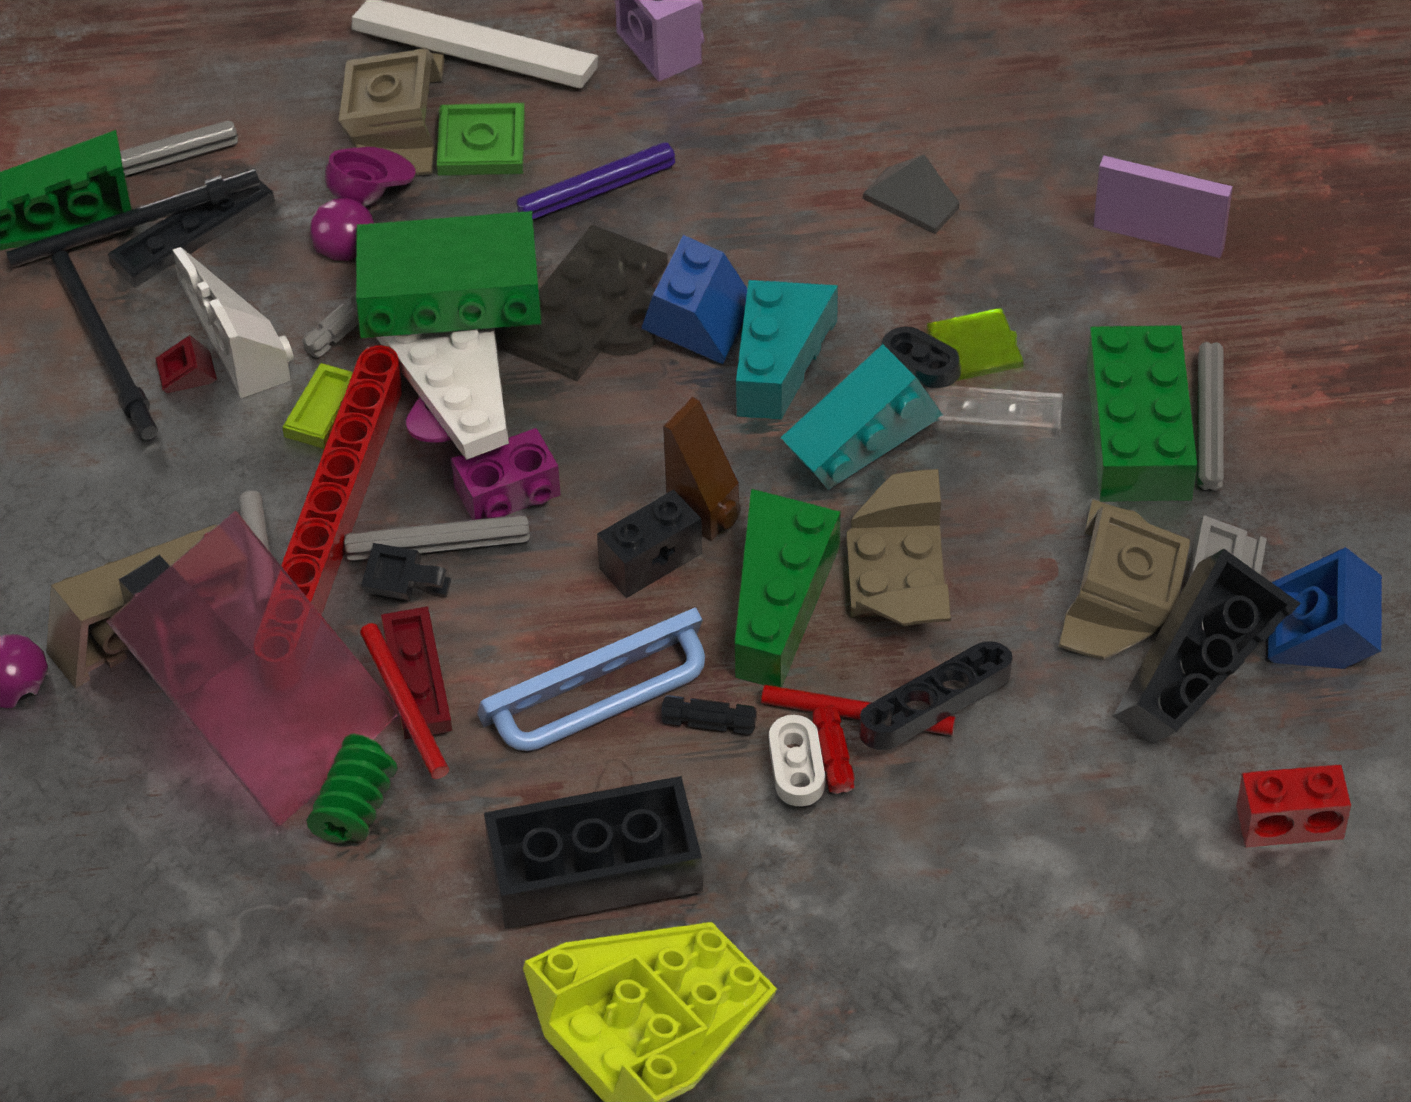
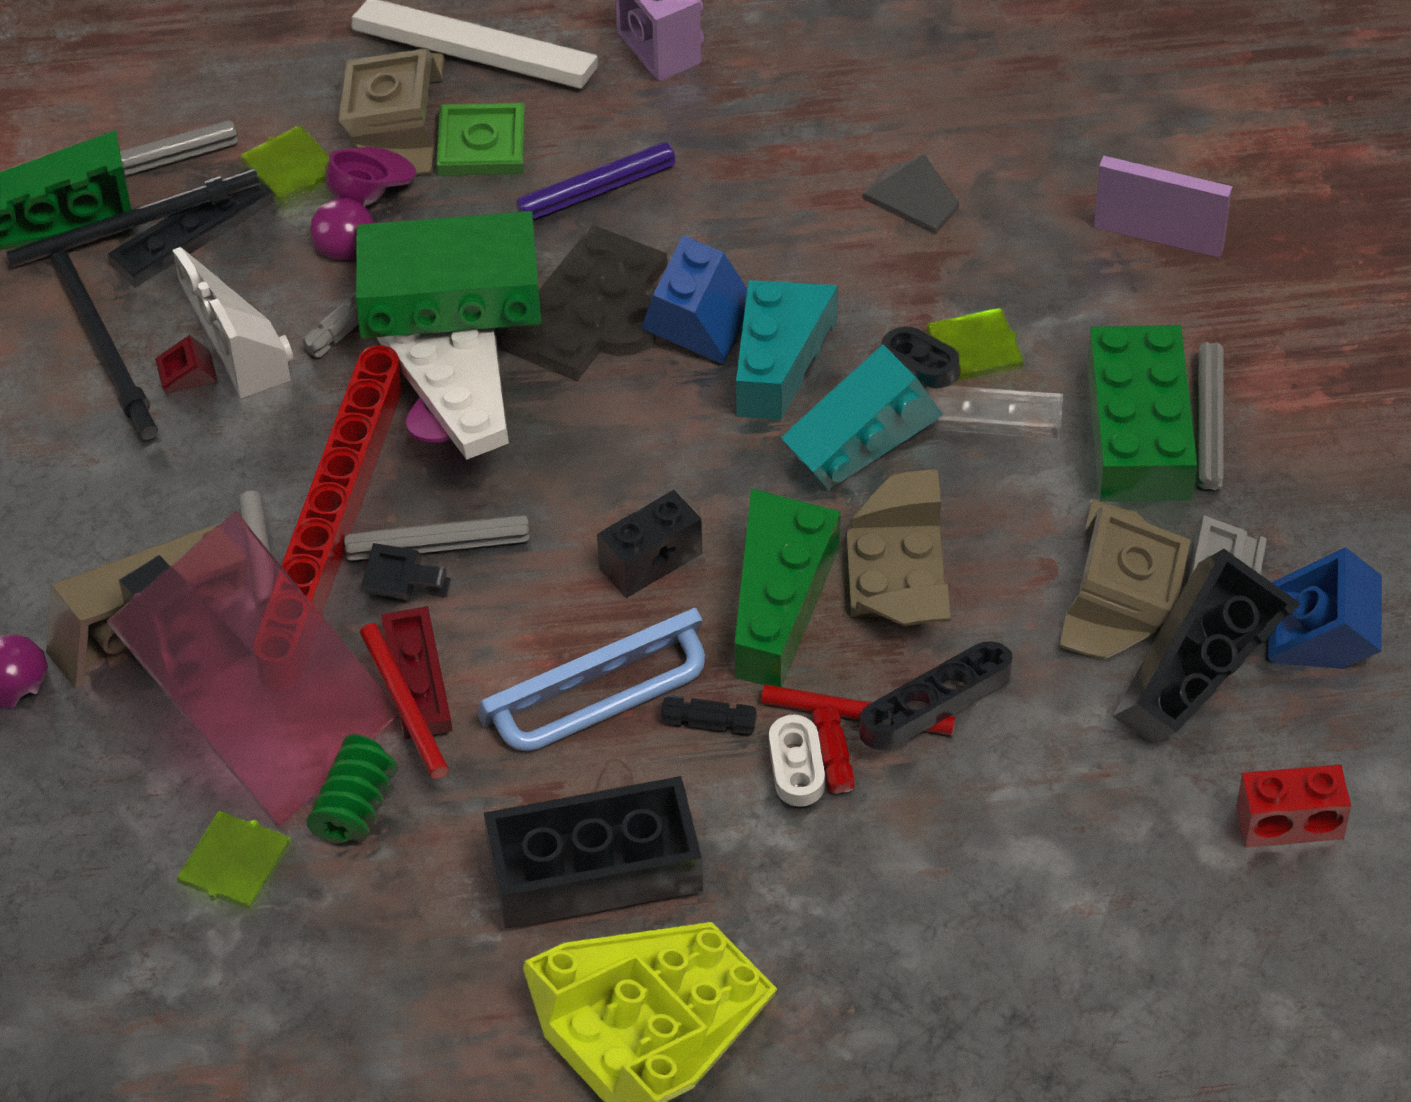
lime tile [282,363,353,449] -> none
magenta brick [451,428,561,520] -> none
reddish brown slope [663,397,741,541] -> none
none -> clear neon green piece [177,811,292,910]
none -> clear neon green piece [241,125,329,204]

